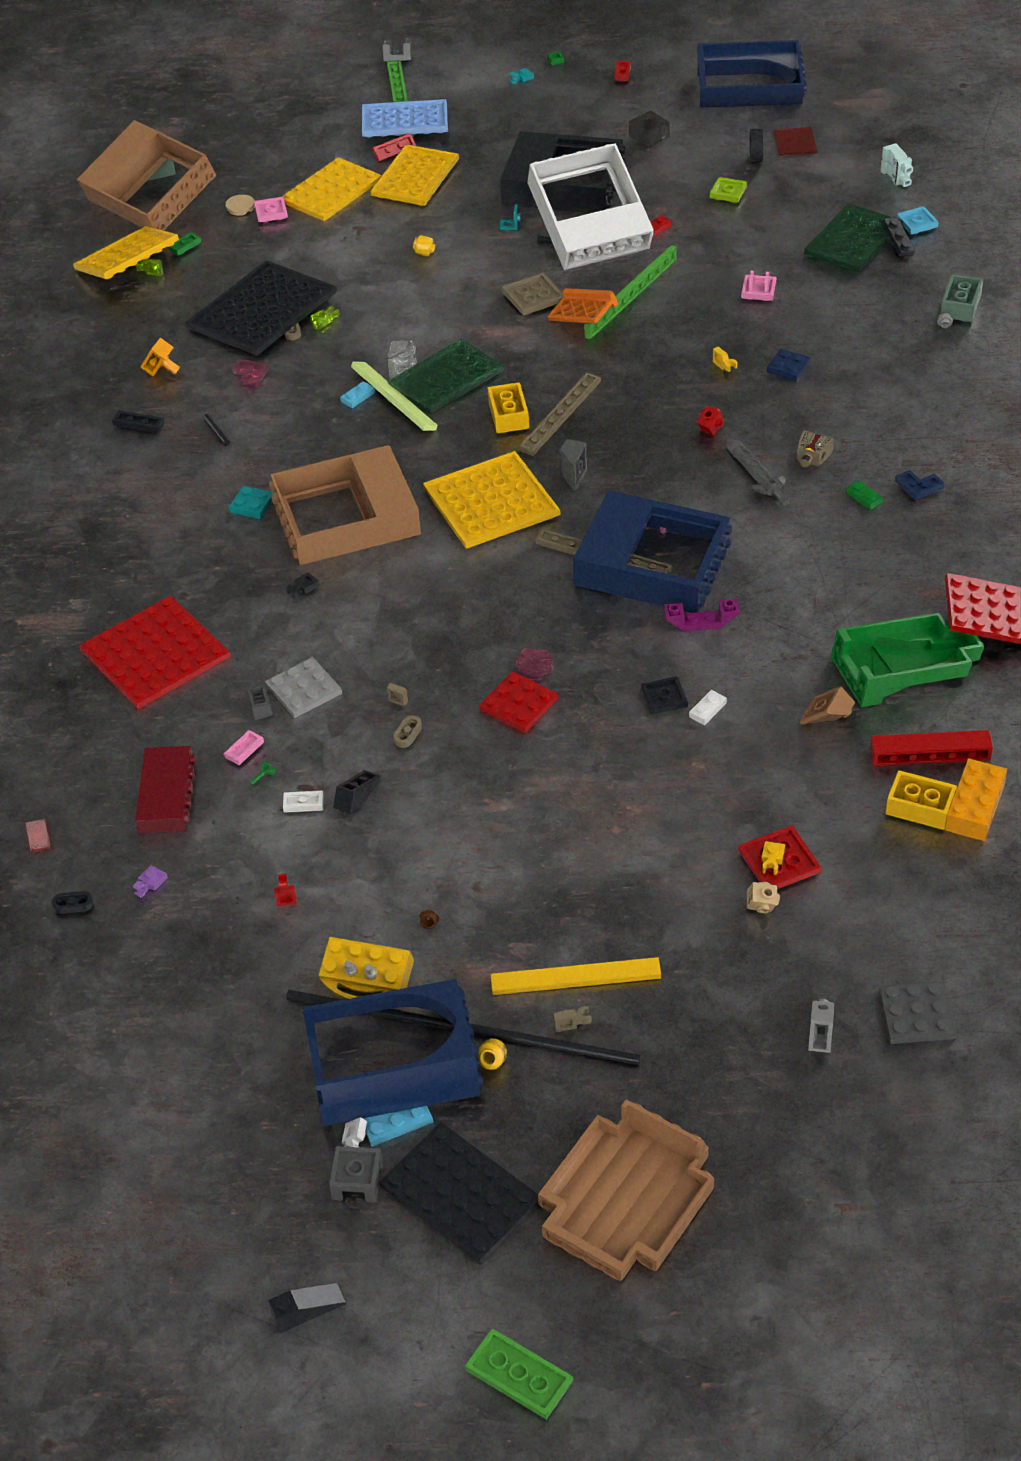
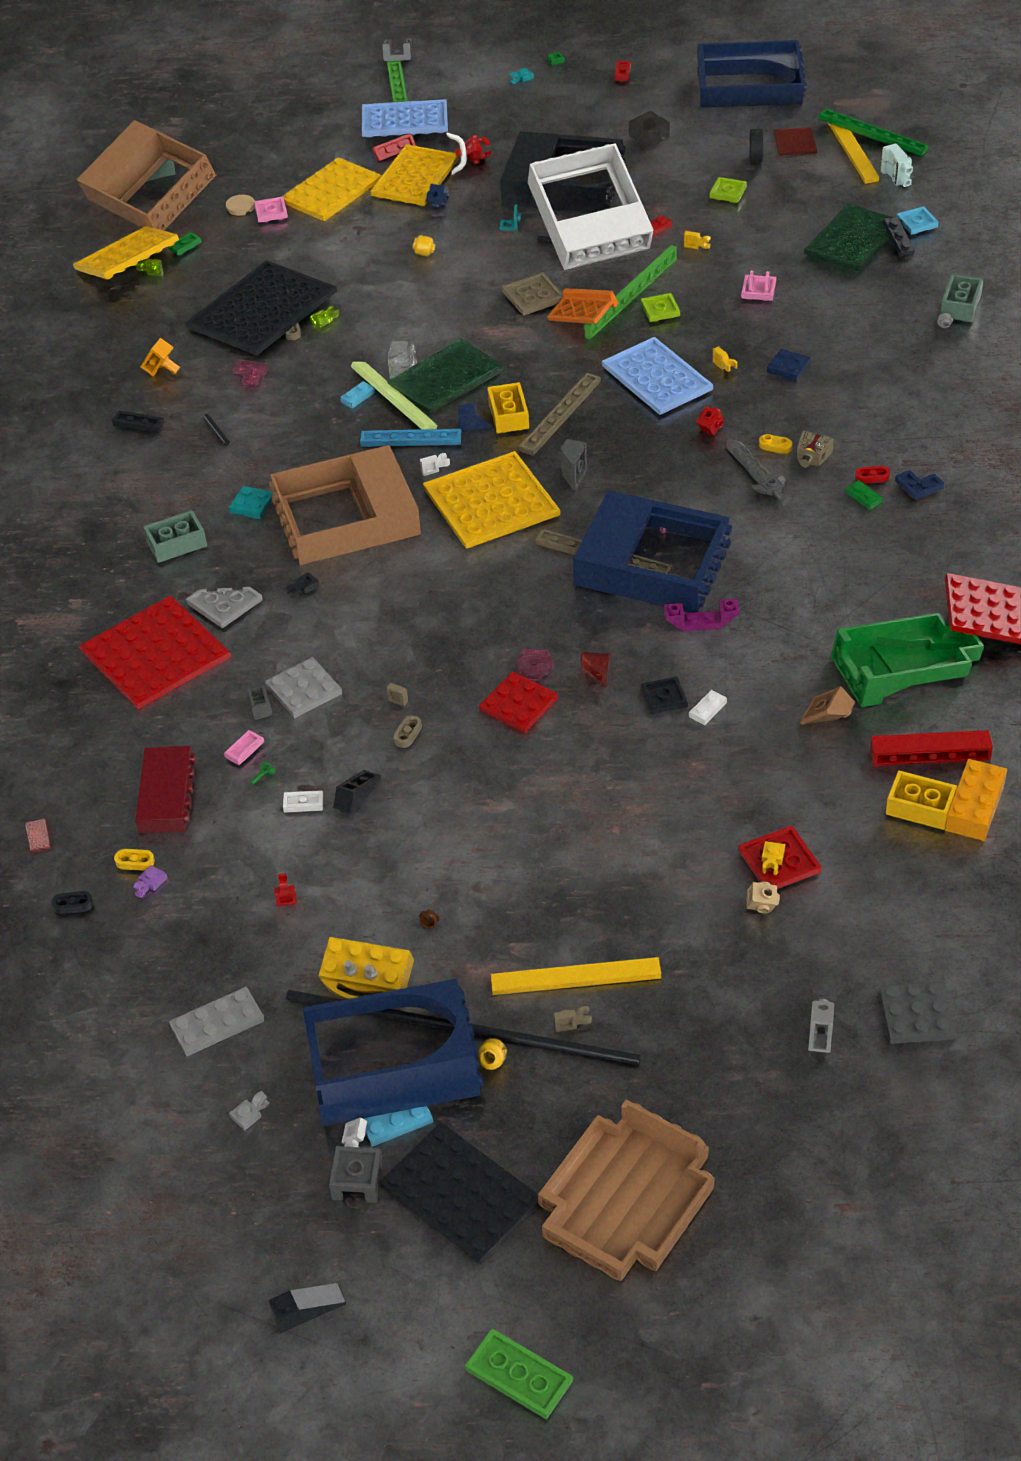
none -> yellow plate [114,849,155,870]
none -> sand green brick [143,510,207,563]
none -> light grey plate [169,986,265,1057]
none -> light grey plate [186,587,263,628]
none -> light grey plate [229,1091,269,1131]
none -> dark azure plate [360,429,462,447]
none -> white plate [420,453,450,476]
none -> dark blue brick [427,184,449,208]
none -> red helmet [446,133,491,175]
none -> dark blue slope [458,404,493,431]
none -> clear red slope [581,652,610,687]
none -> light blue plate [602,337,713,415]
none -> lime plate [641,293,680,322]
none -> yellow plate [684,231,711,249]
none -> yellow plate [759,434,792,454]
none -> green tile [818,109,929,156]
none -> yellow tile [827,122,879,184]
none -> red plate [855,466,890,484]

